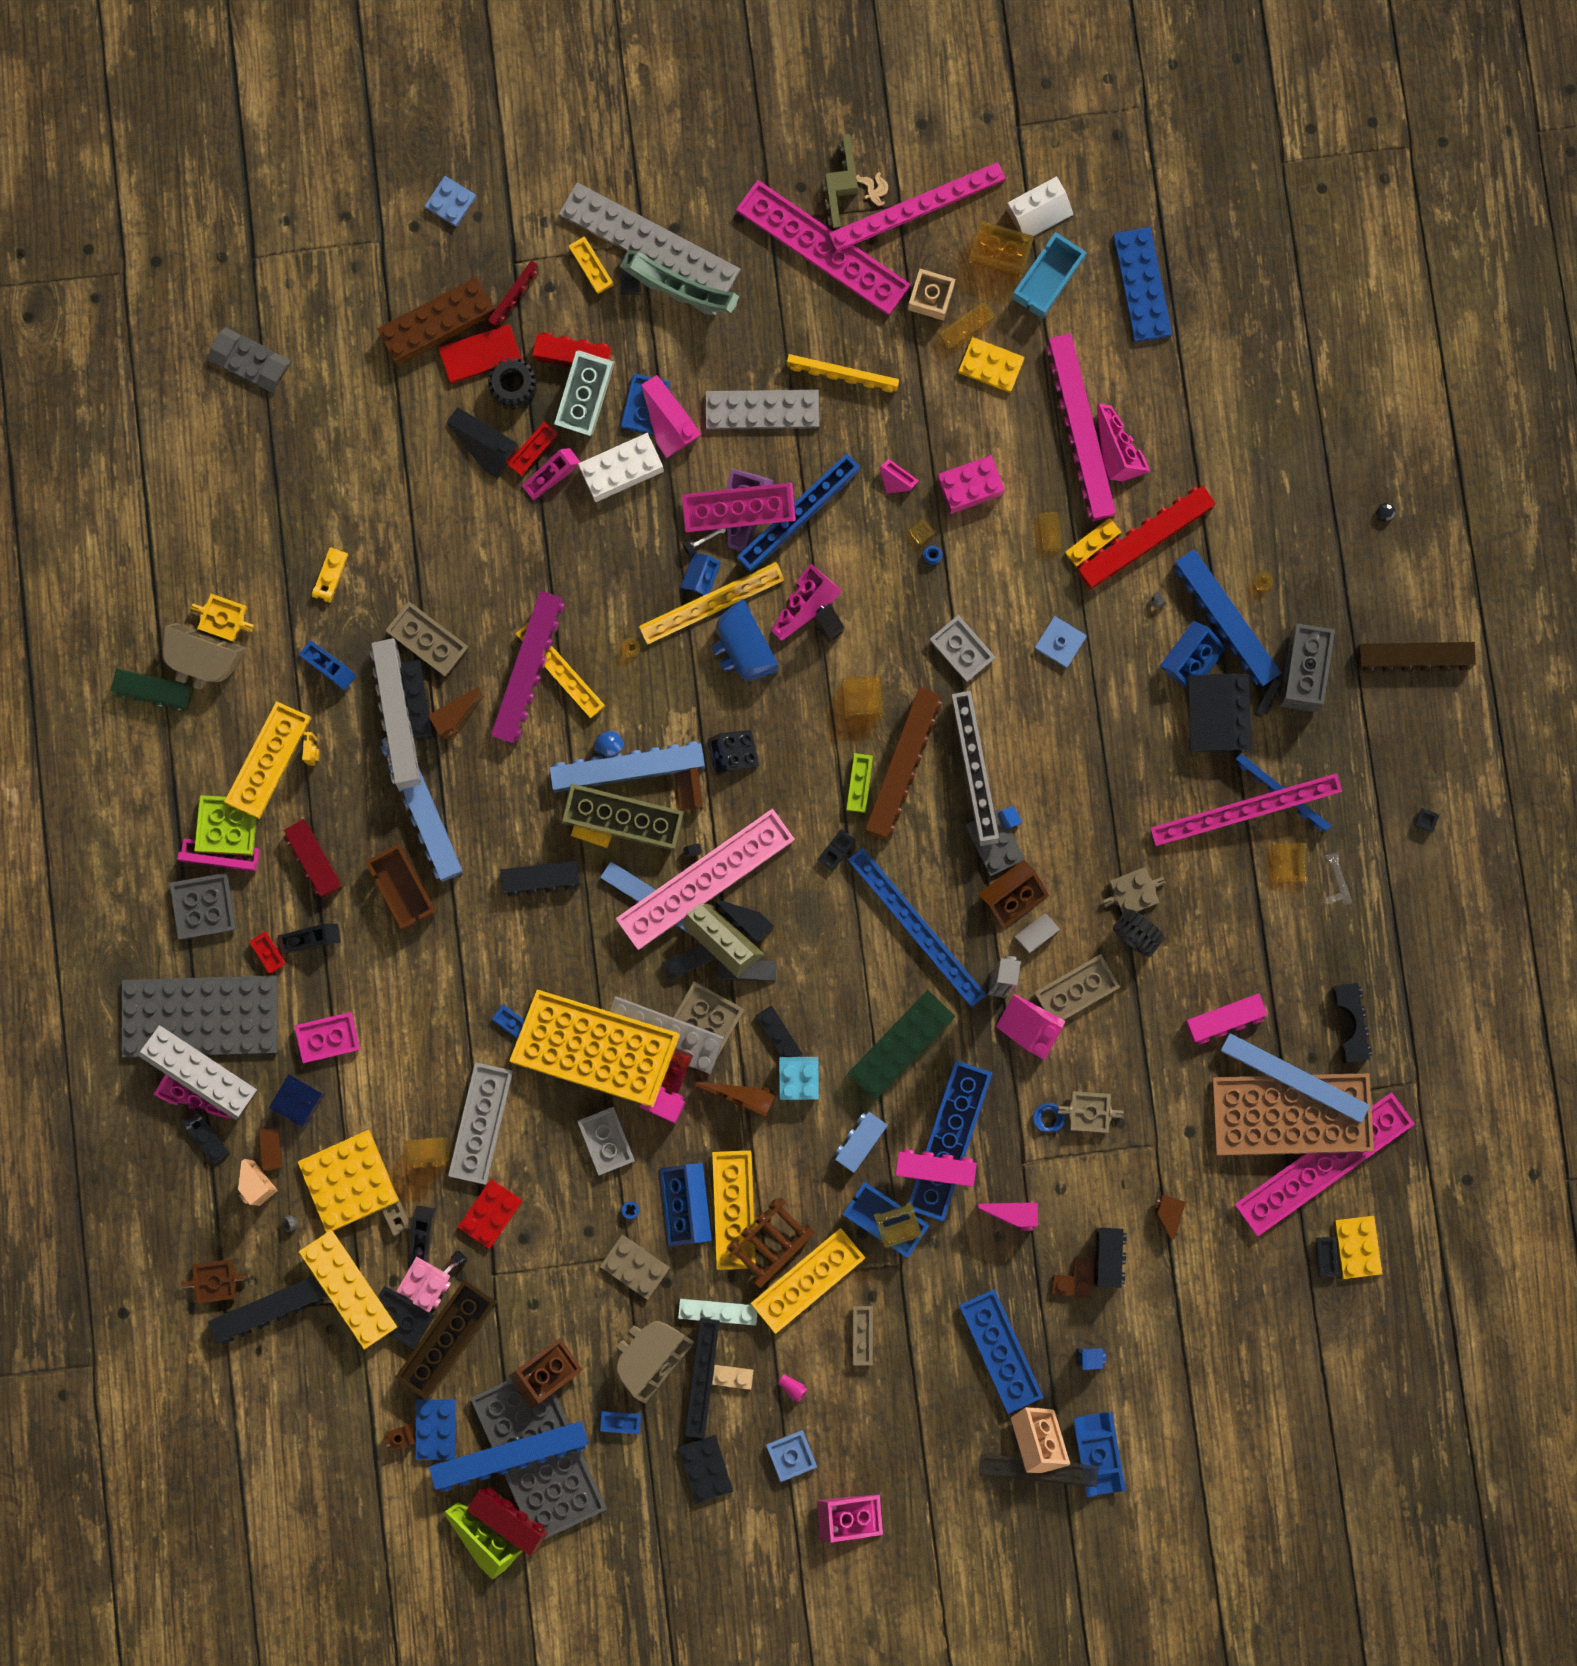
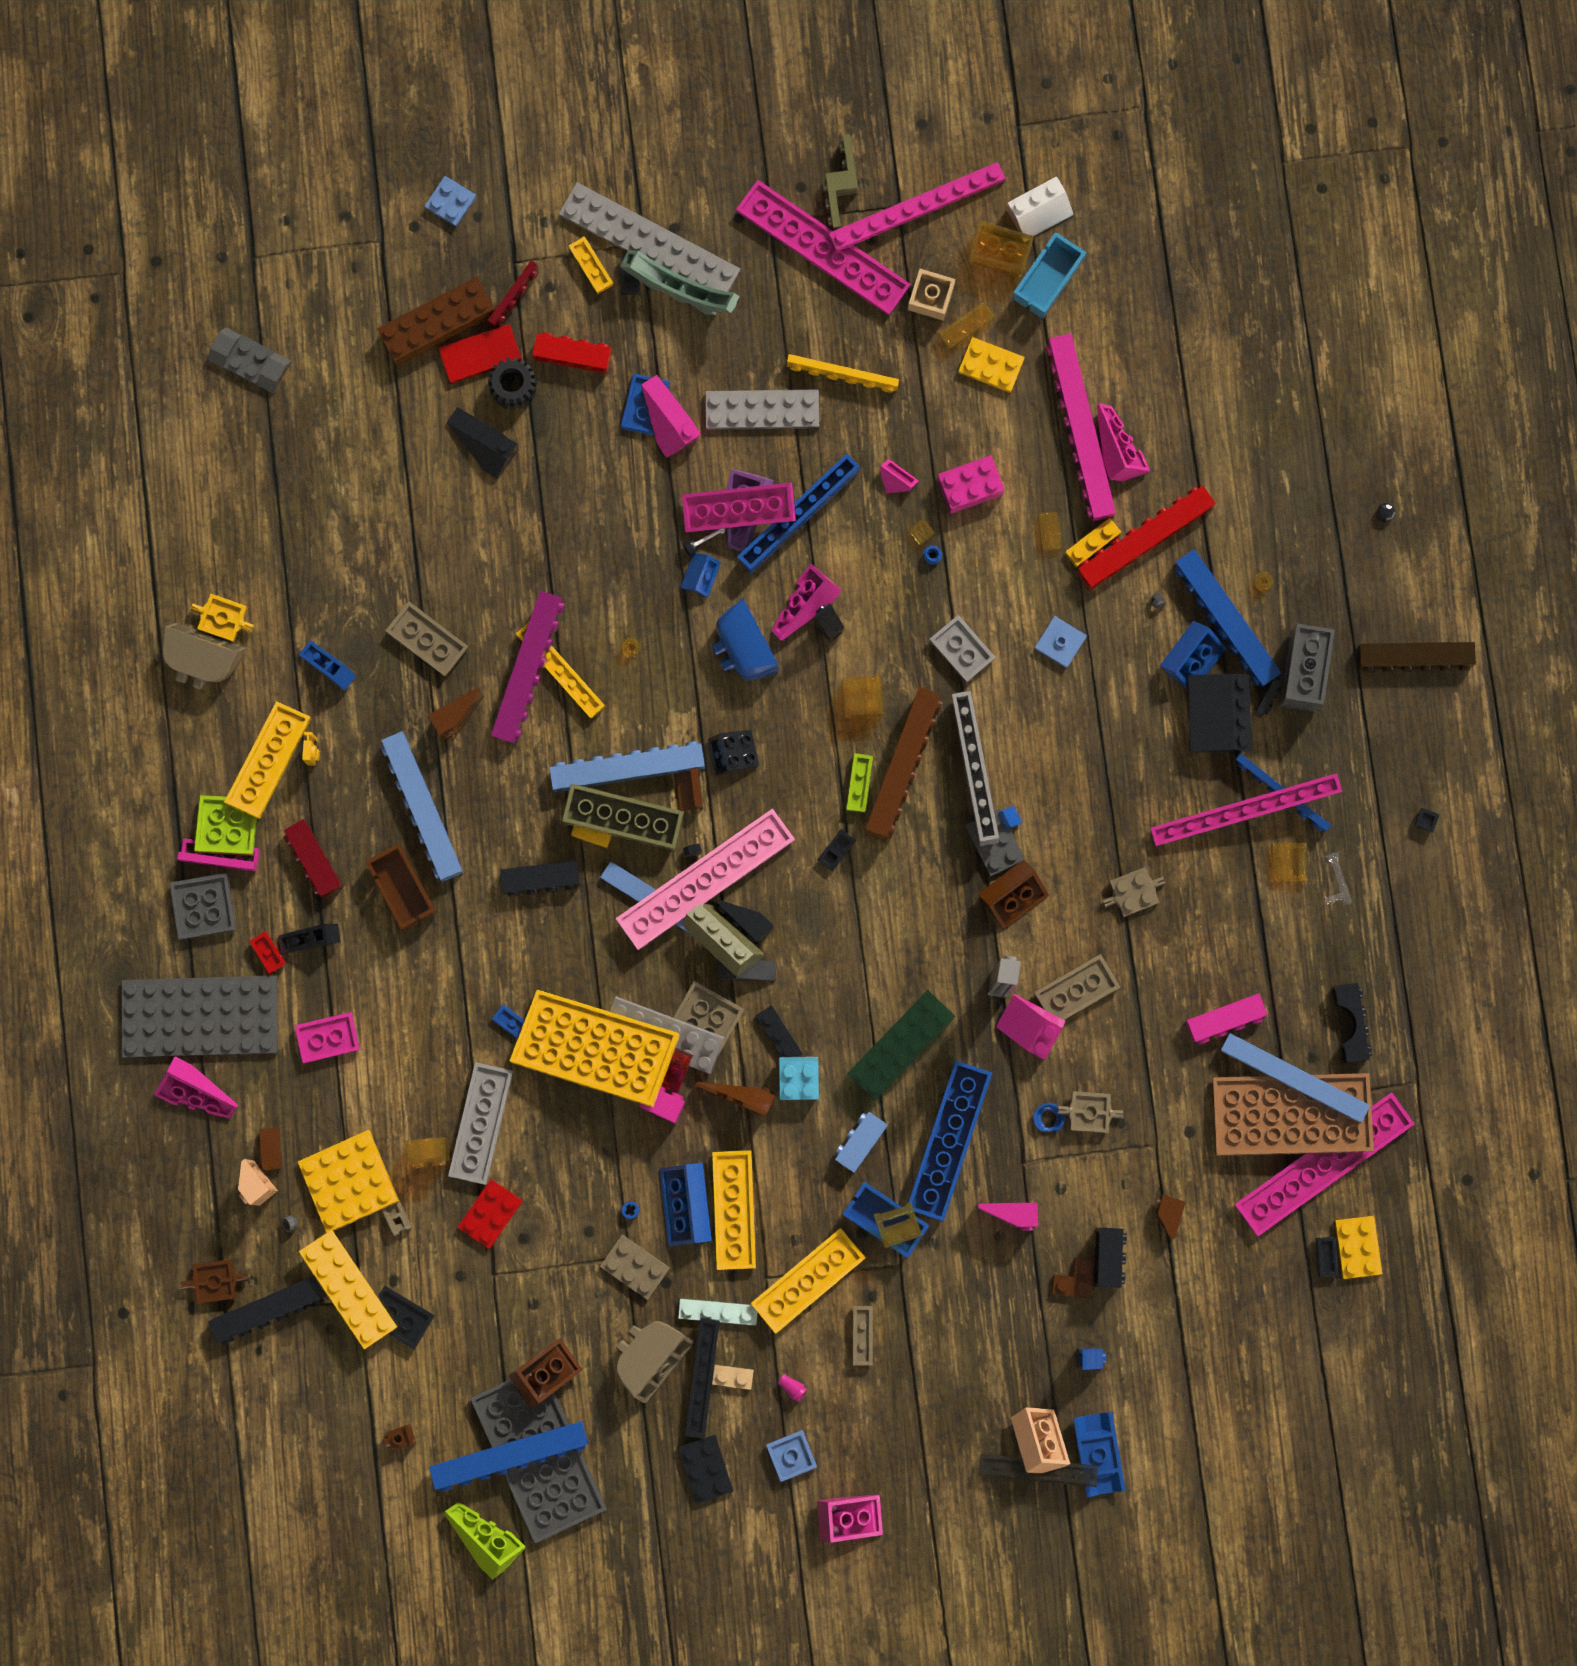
clear green brick [110,669,194,712] -> none
plate [138,1025,257,1120] -> none
black plate [182,1110,230,1165] -> none
clear blue brick [269,1074,325,1128] -> none
yellow plate [312,547,348,603] -> none
light grey brick [370,638,422,790] -> none
dark brown brick [395,1279,498,1400] -> none
bright pink plate [396,1257,451,1312] -> none
black arch [401,660,435,741] -> none
black slope [408,1205,436,1268] -> none
blue plate [416,1399,456,1460] -> none
black hinge [444,1250,468,1274] -> none
dark red brick [467,1487,548,1556] -> none
red plate [507,422,559,477] -> none
dark pink slope [522,448,581,500] -> none
light aqua brick [554,350,615,436] -> none
white brick [578,433,664,502] -> none
light grey plate [578,1107,635,1176] -> none
blue hair [593,731,624,757] -> none
blue plate [600,1411,641,1434] -> none
yellow plate [639,562,784,645] -> none
black plate [661,944,716,981] -> none
reddish brown fence [725,1197,816,1288] -> none
blue plate [848,848,986,1008] -> none
tan piece [856,172,888,207] -> none
dark pink brick [895,1149,977,1187] -> none
blue plate [959,1289,1044,1414] -> none
light grey brick [1014,913,1060,954] -> none
black tyre [1112,909,1165,957] -> none
blue plate [1113,227,1172,343] -> none

